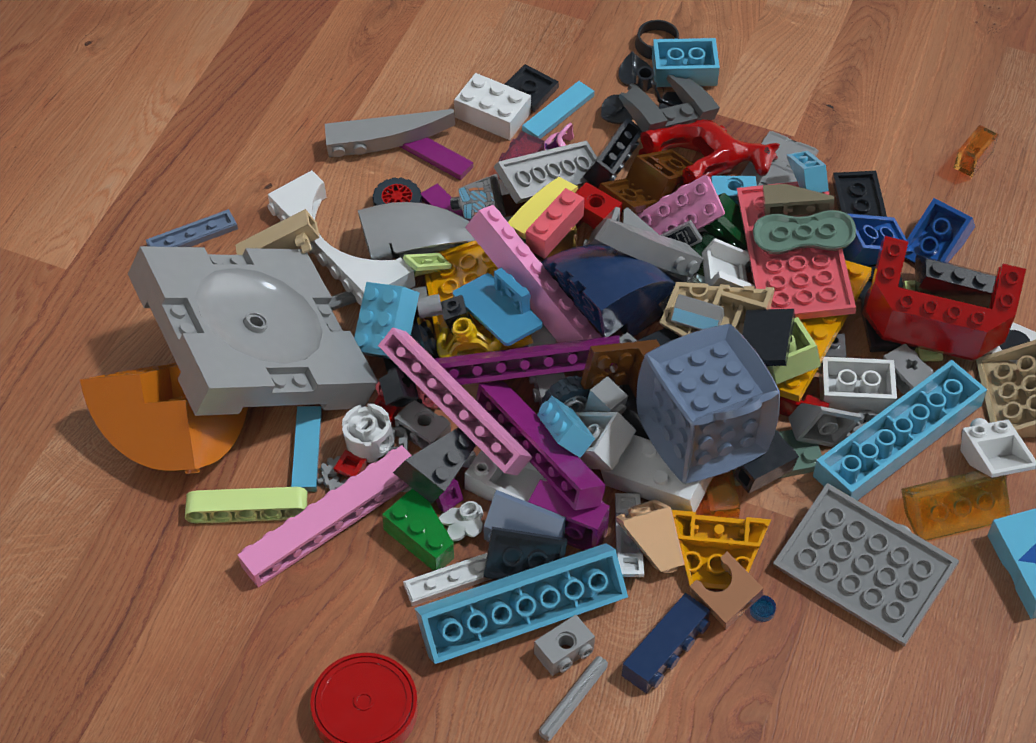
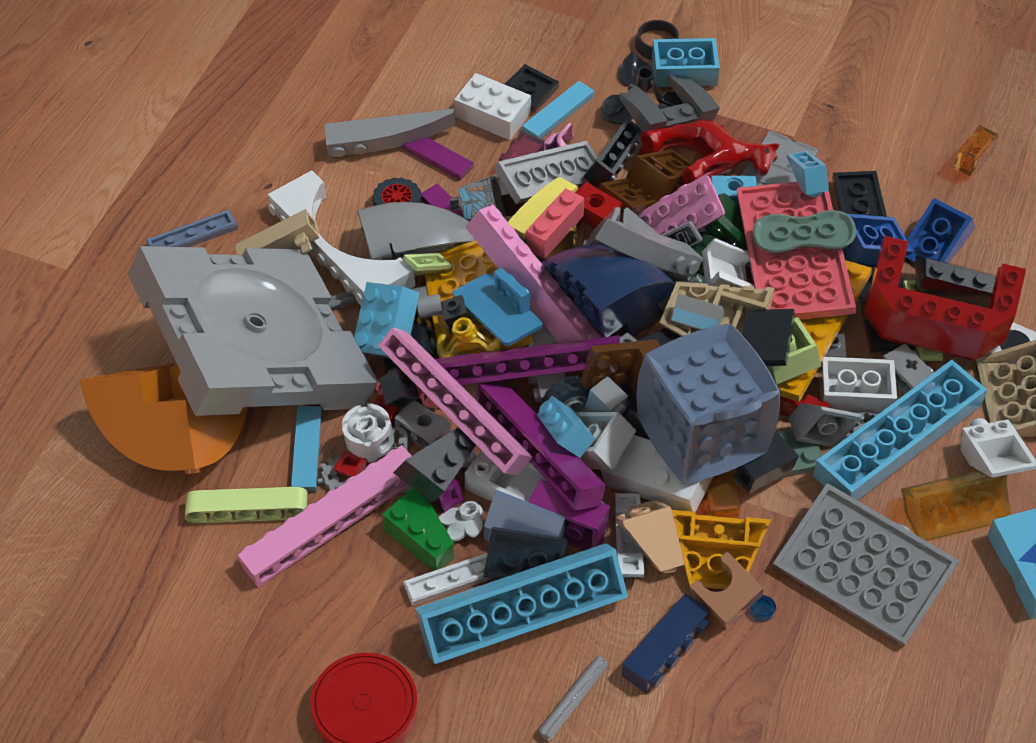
light grey brick [534,615,595,676] -> none
dark tan slope [763,184,834,217] -> none

